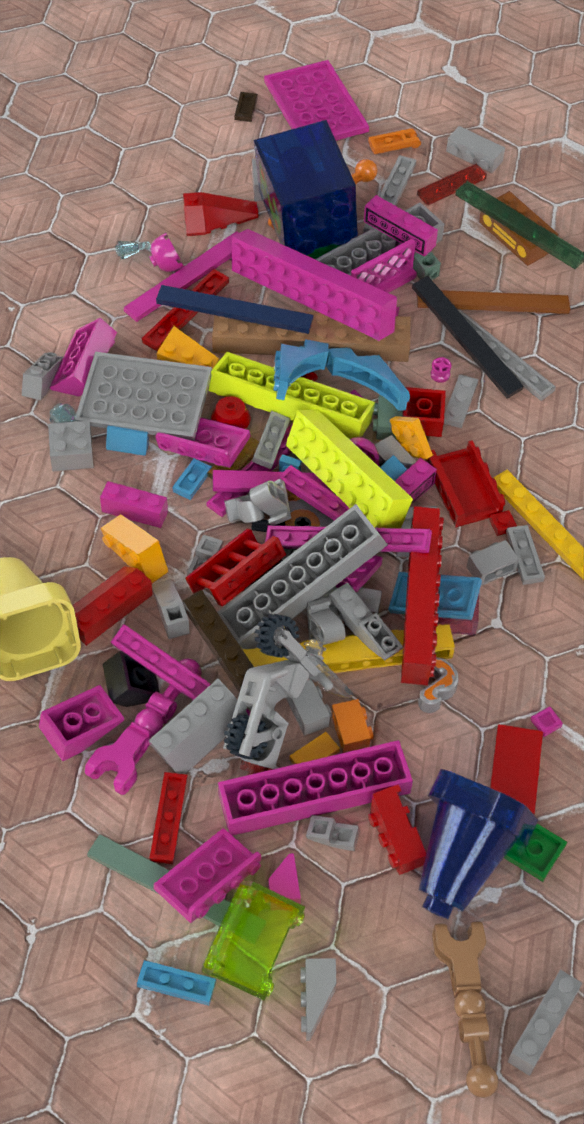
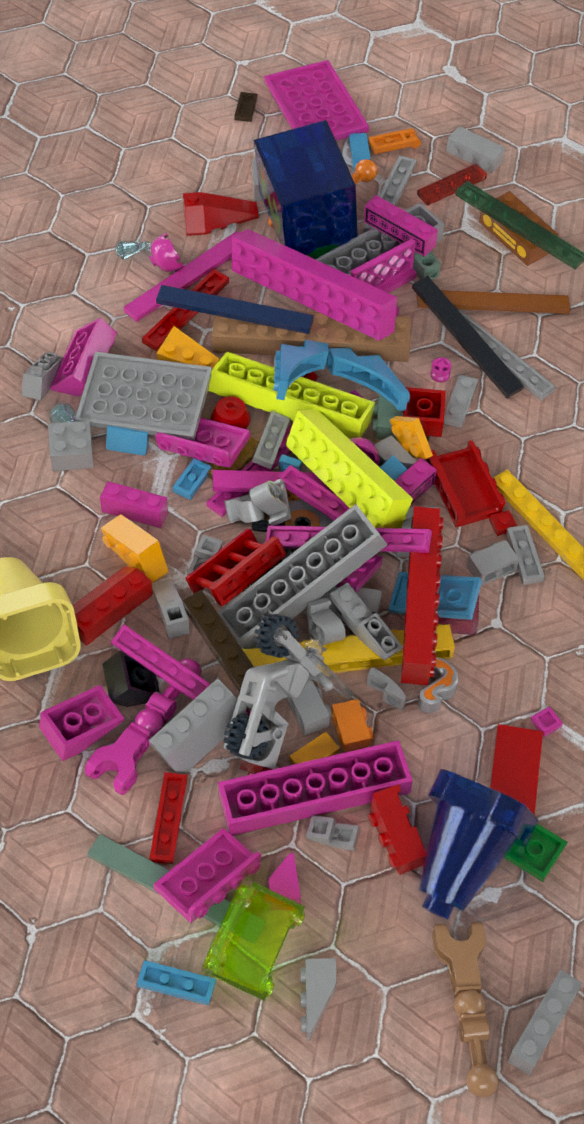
none -> dark azure tile [349,133,371,173]
none -> light grey slope [367,667,406,711]

